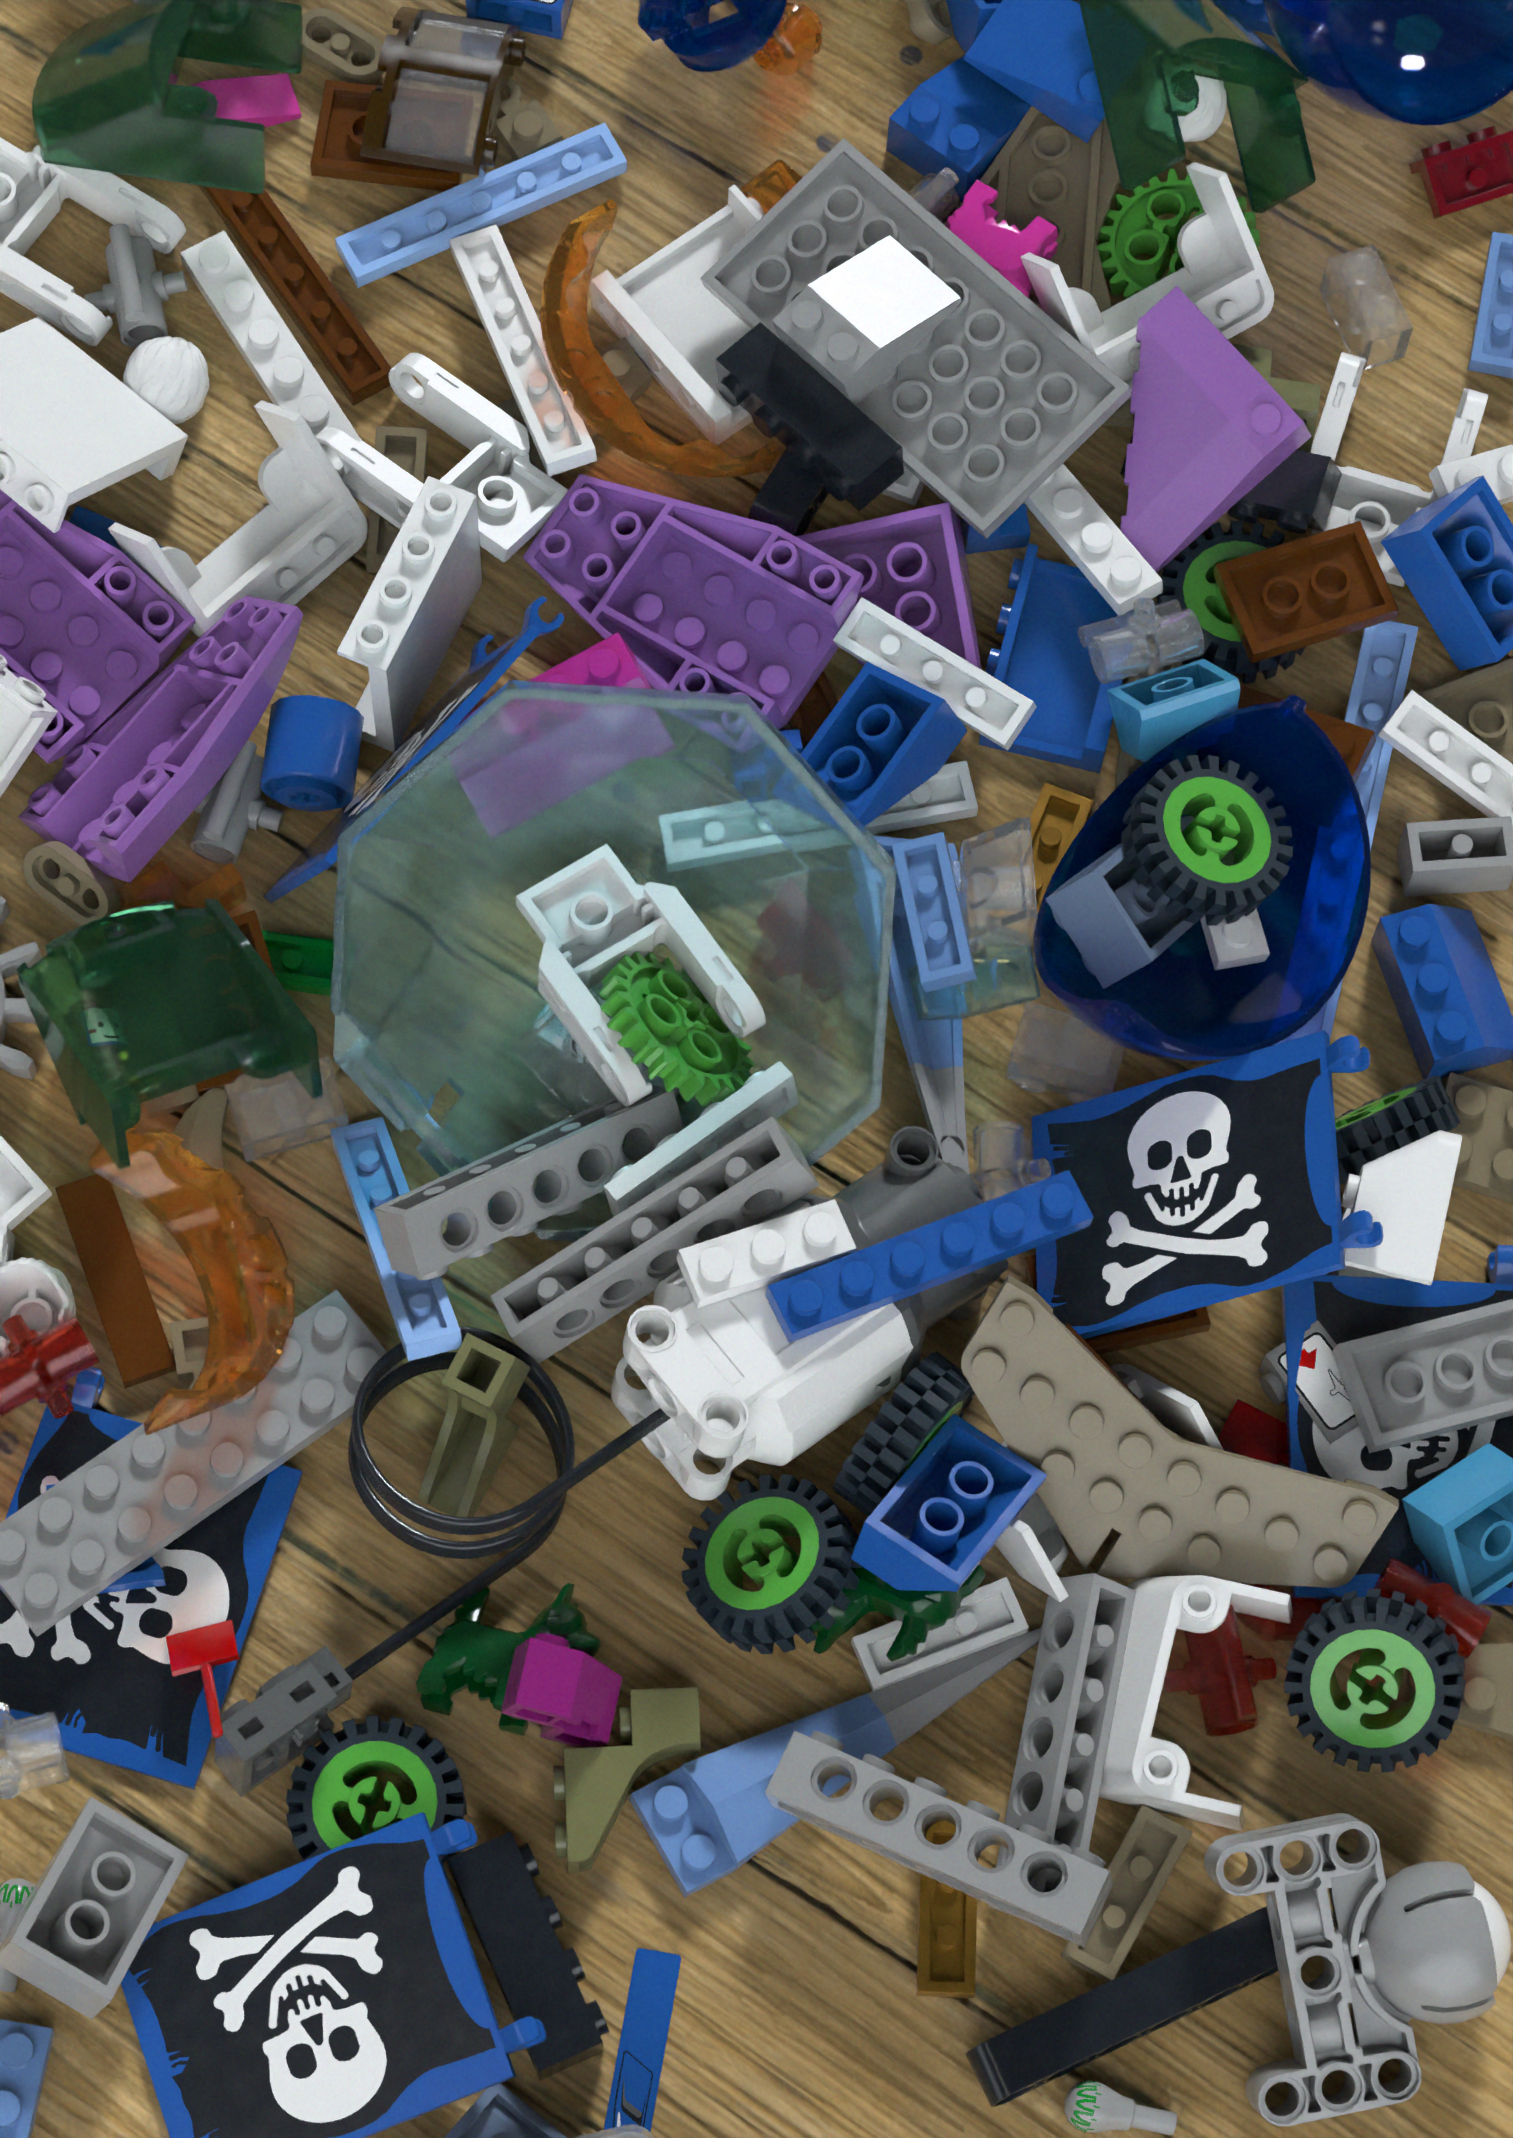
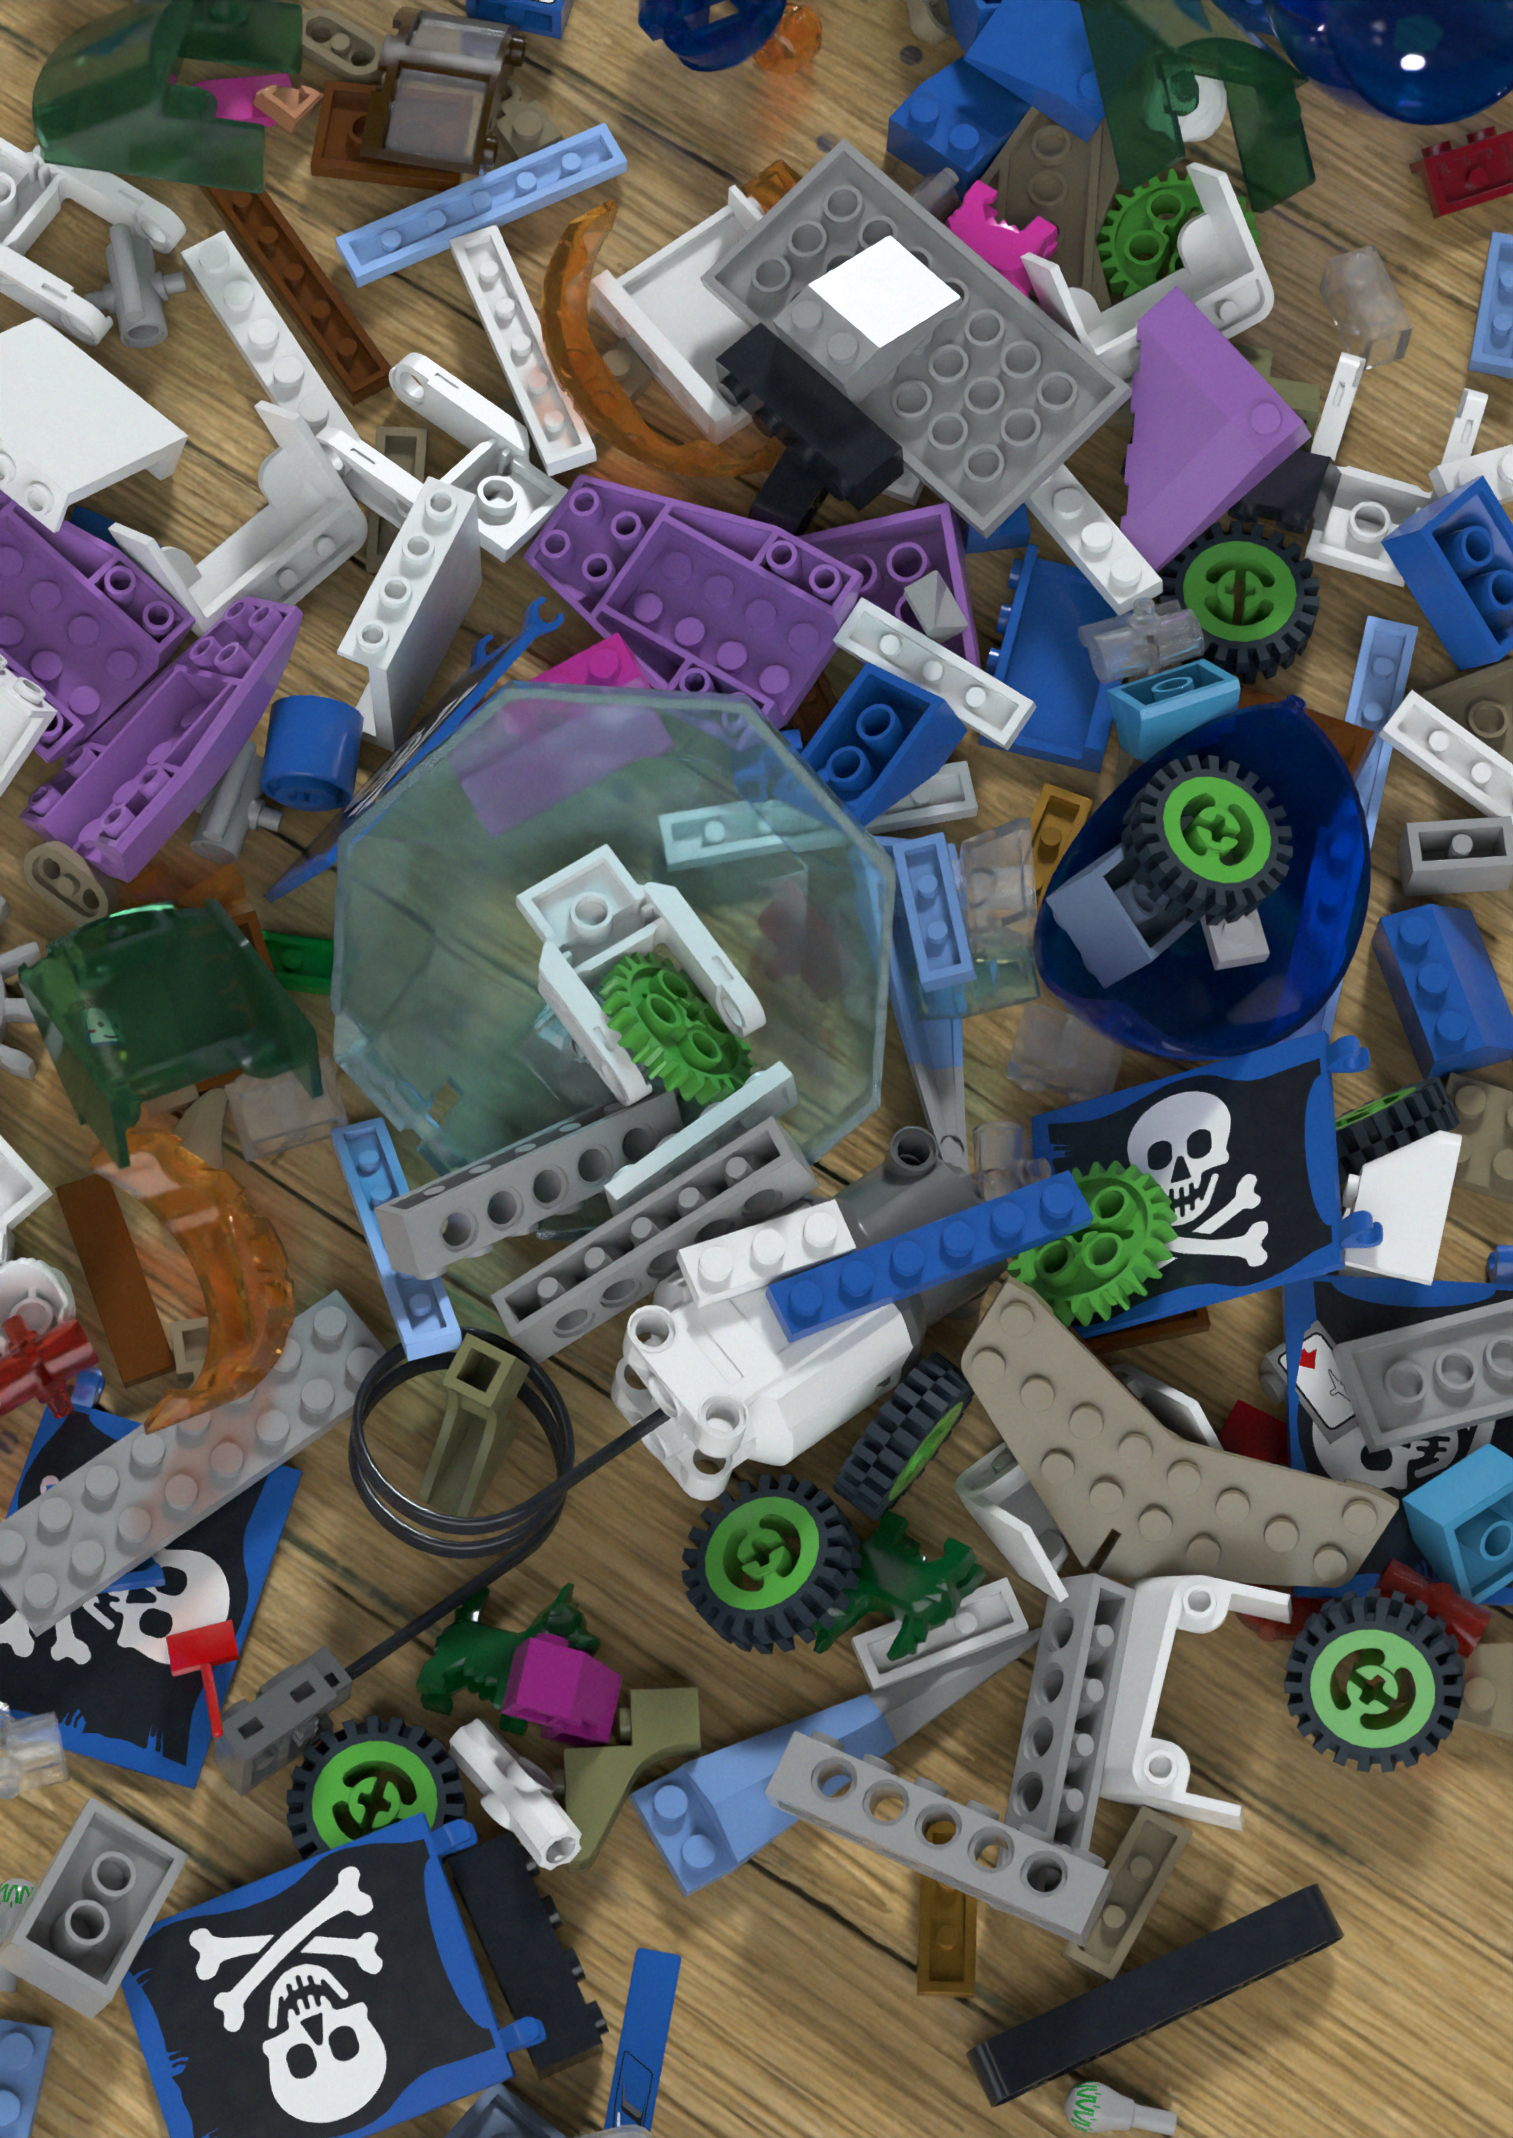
white hair [123,336,209,424] -> none
blue slope [851,1414,1047,1591] -> none
clear red pin [1164,1605,1277,1737] -> none
light grey beam [1204,1813,1511,2126] -> none
reddish brown plate [1213,521,1399,663] -> none
none -> nougat tile [253,84,323,134]
none -> white piece [447,1718,582,1870]
none -> light grey slope [903,570,968,644]
none -> bright green gear [1006,1161,1178,1327]

